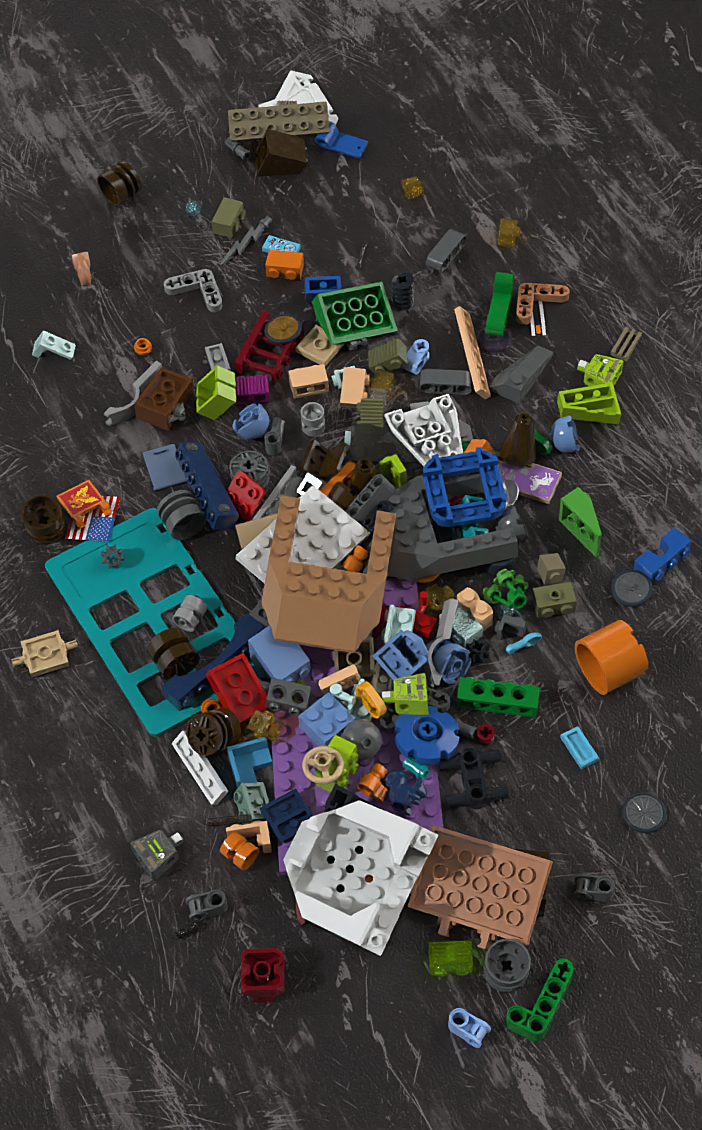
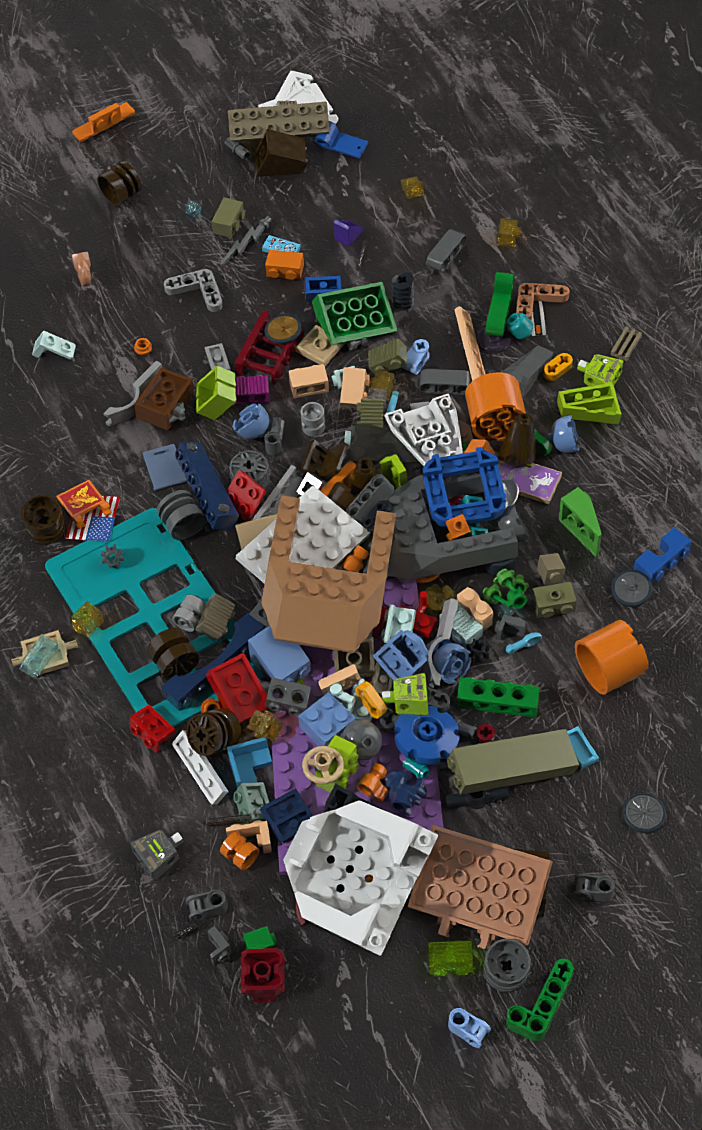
none -> clear light blue slope [19,634,59,679]
none -> clear yellow brick [71,601,104,637]
none -> orange bracket [72,102,135,142]
none -> red bracket [130,704,175,753]
none -> dark tan brick [195,593,235,641]
none -> dark grey bracket [207,926,231,965]
none -> green brick [243,926,277,949]
none -> dark purple slope [334,220,364,246]
none -> medium azure piece [387,391,399,413]
none -> orange bracket [445,514,471,541]
none -> olive brick [447,729,579,795]
none -> orange brick [465,372,526,441]
none -> teal head [507,313,533,339]
none -> light orange beam [543,353,573,381]

